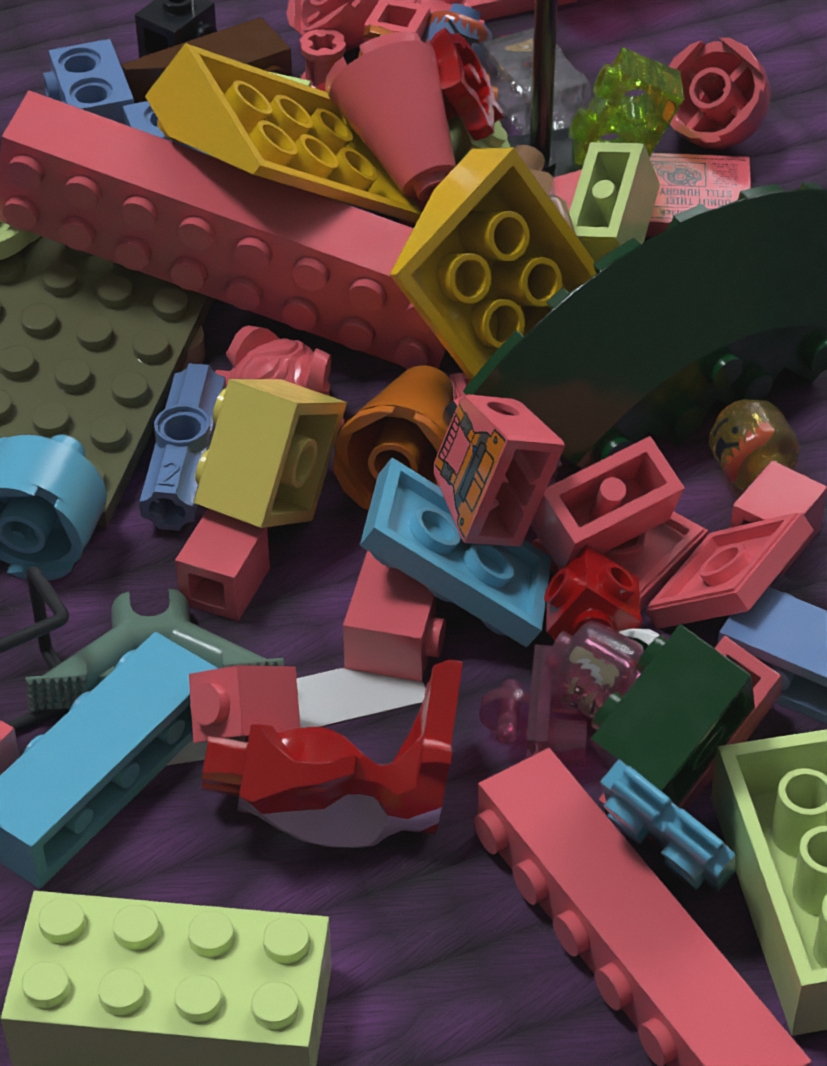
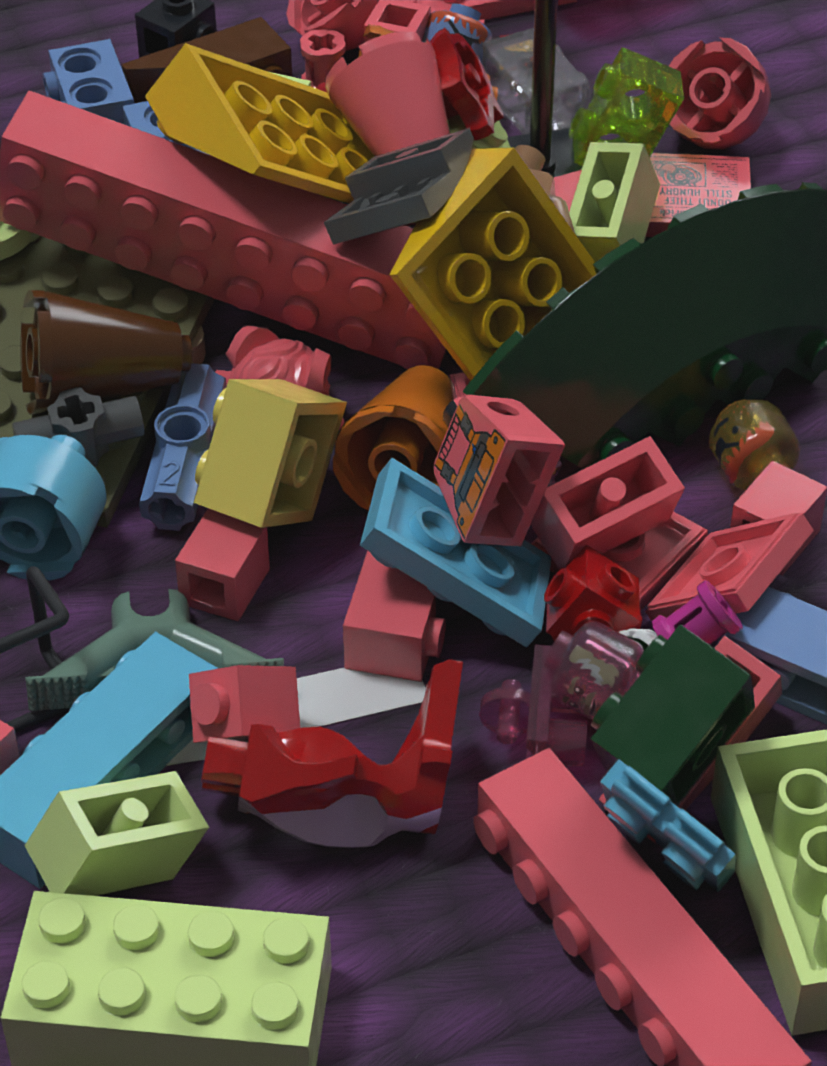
none -> dark grey axle [12,387,145,467]
none -> reddish brown cone [20,290,192,415]
none -> yellowish green brick [24,771,209,896]
none -> dark grey slope [324,128,474,245]
none -> dark pink bush [652,580,743,645]

